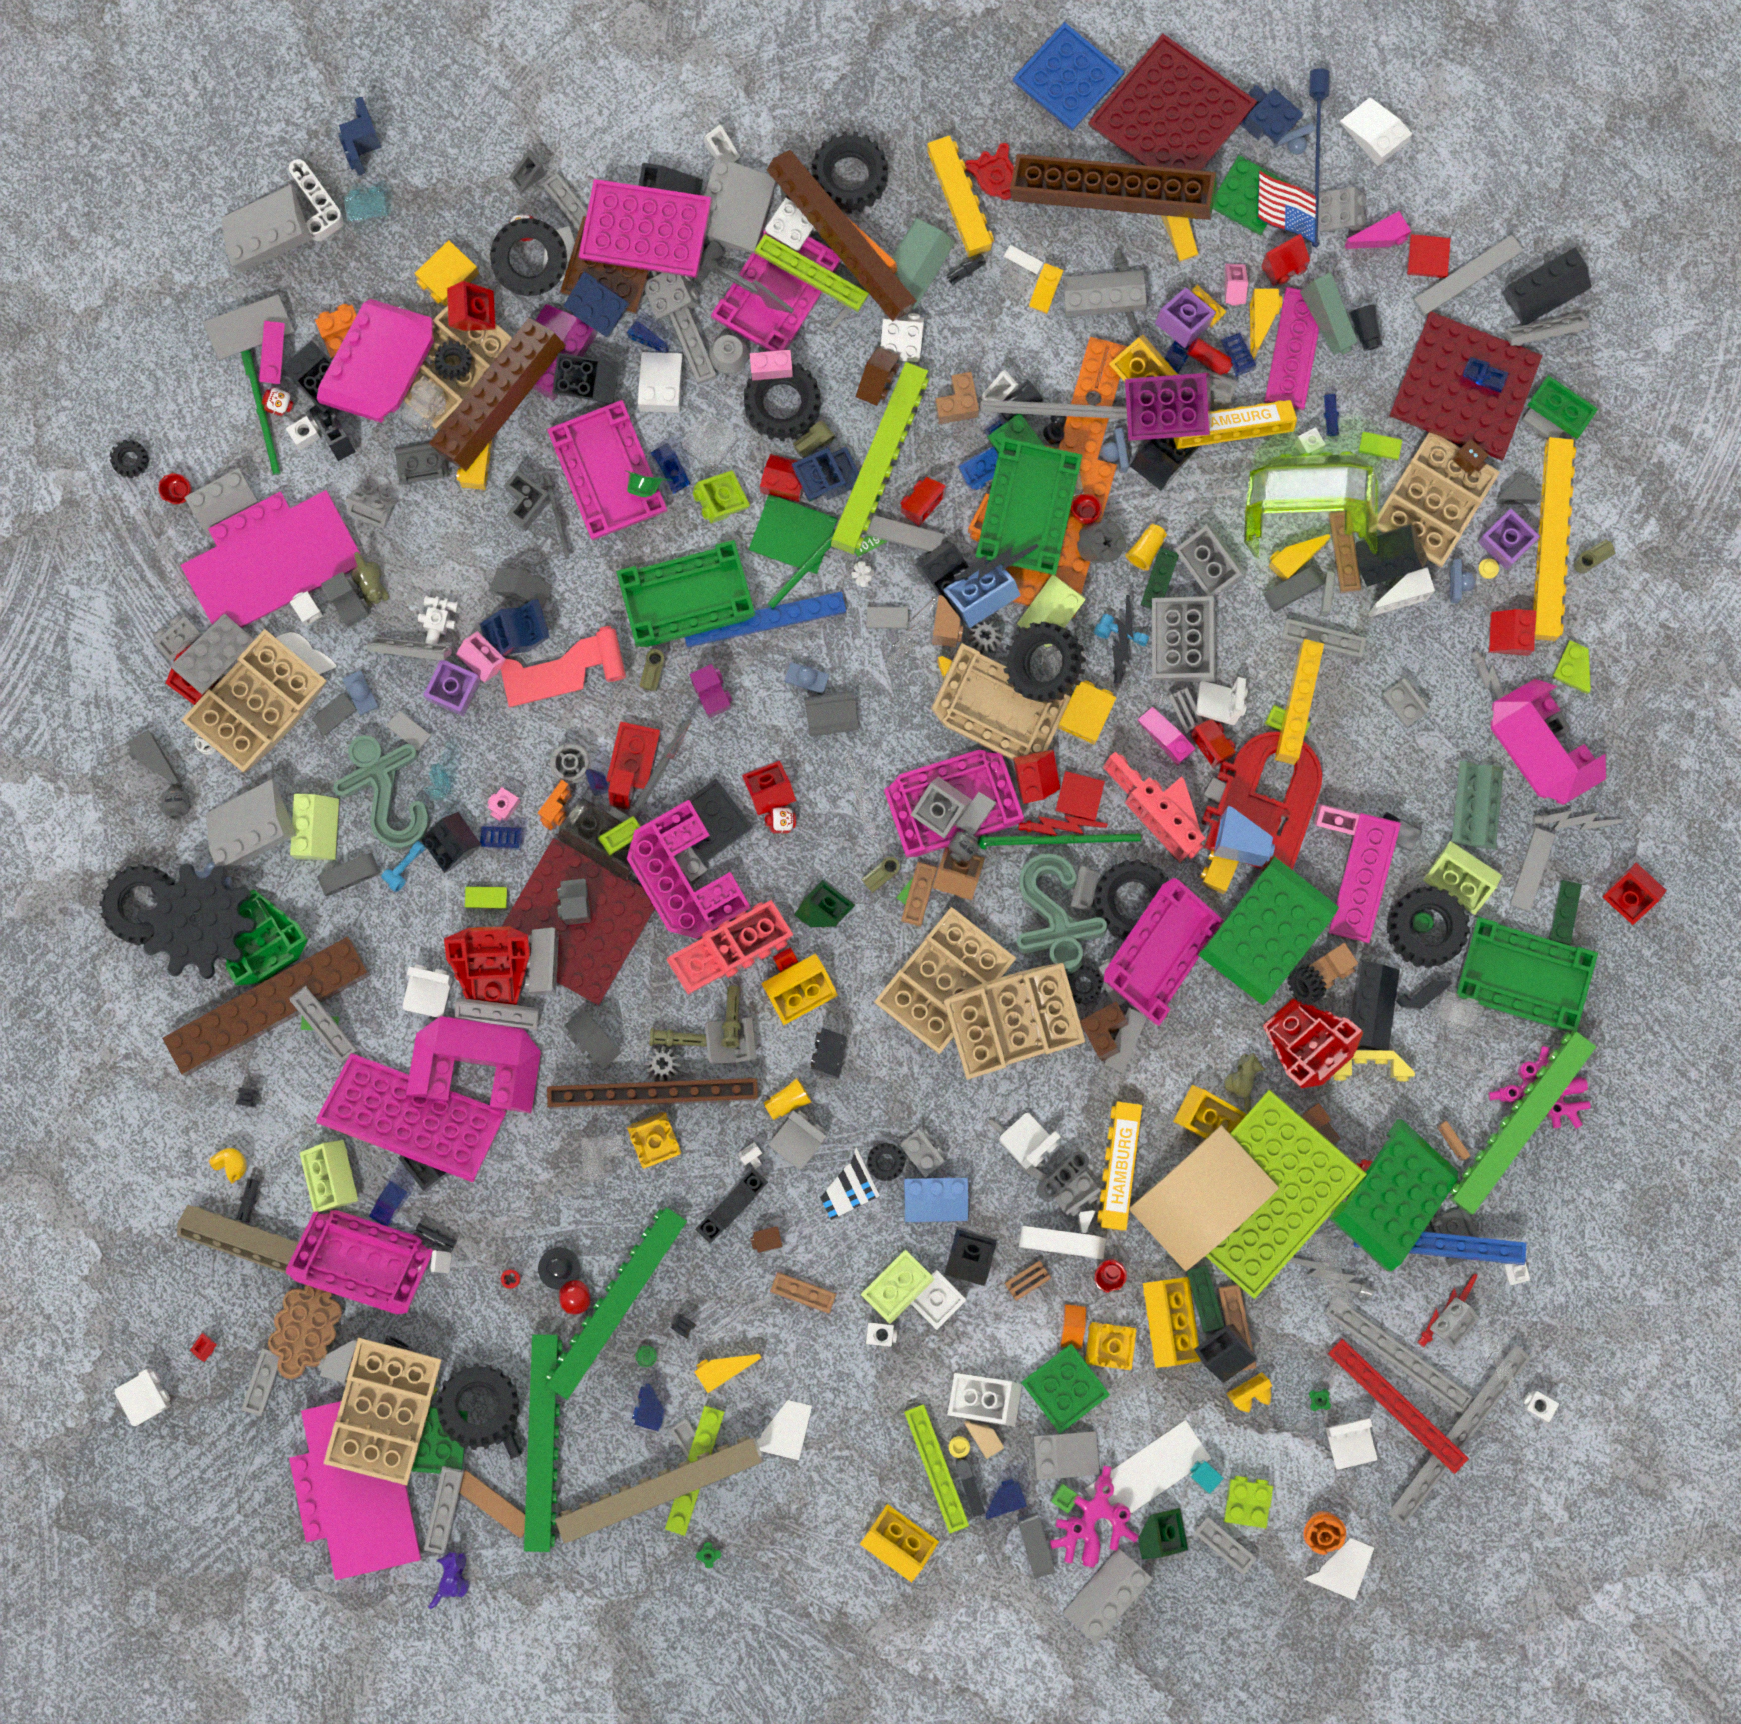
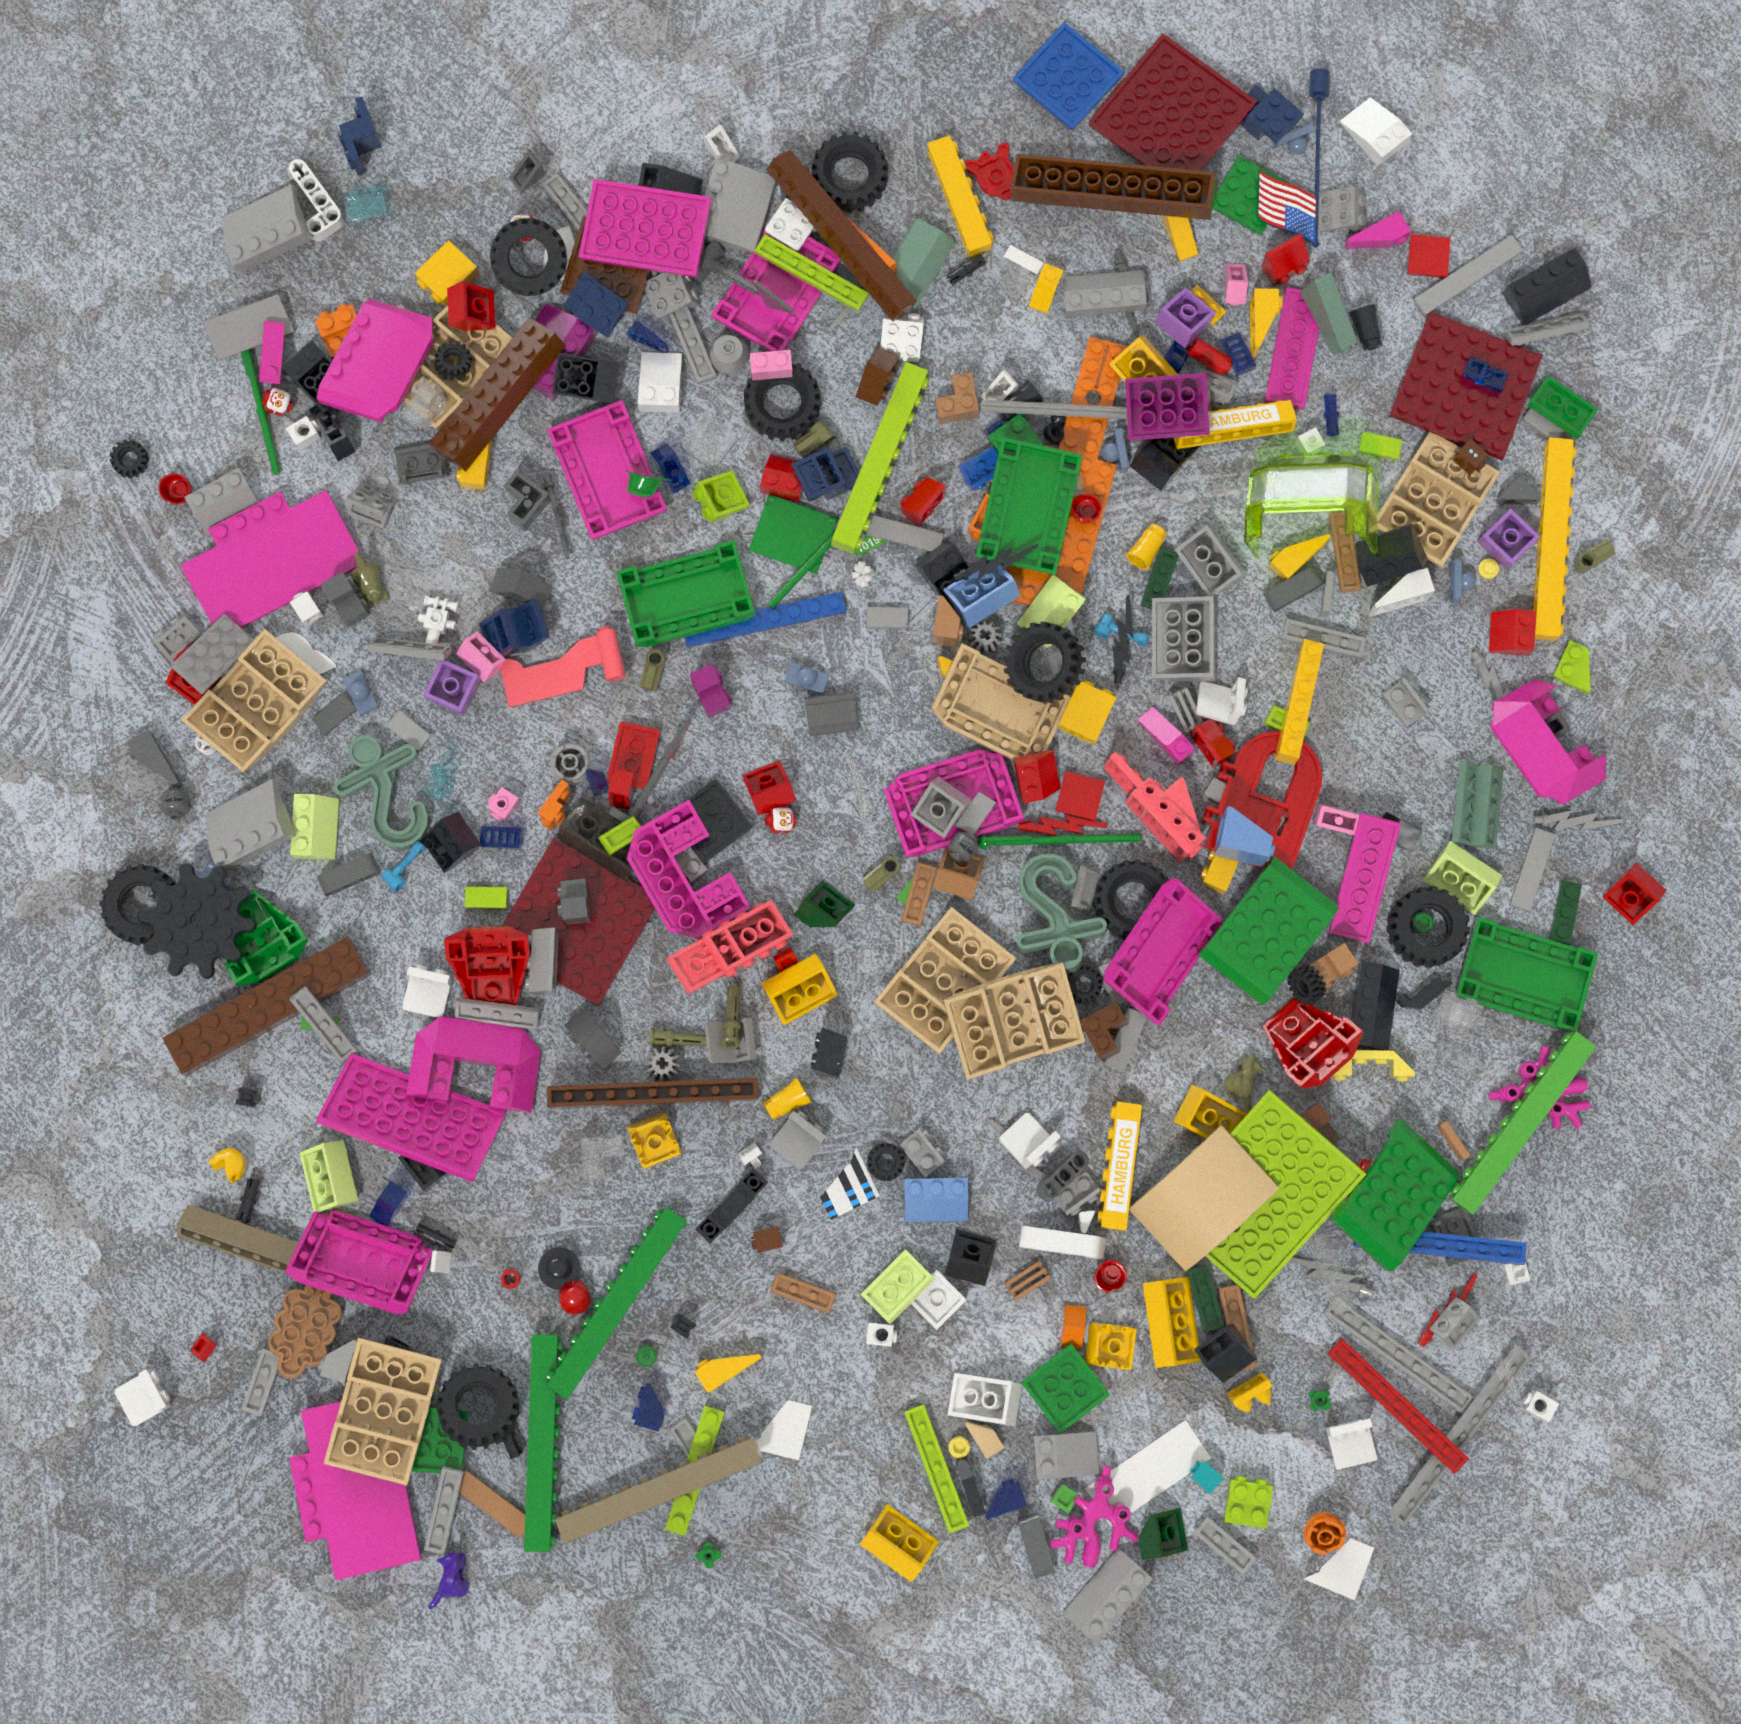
dark grey brick [1077,521,1127,563] -> none

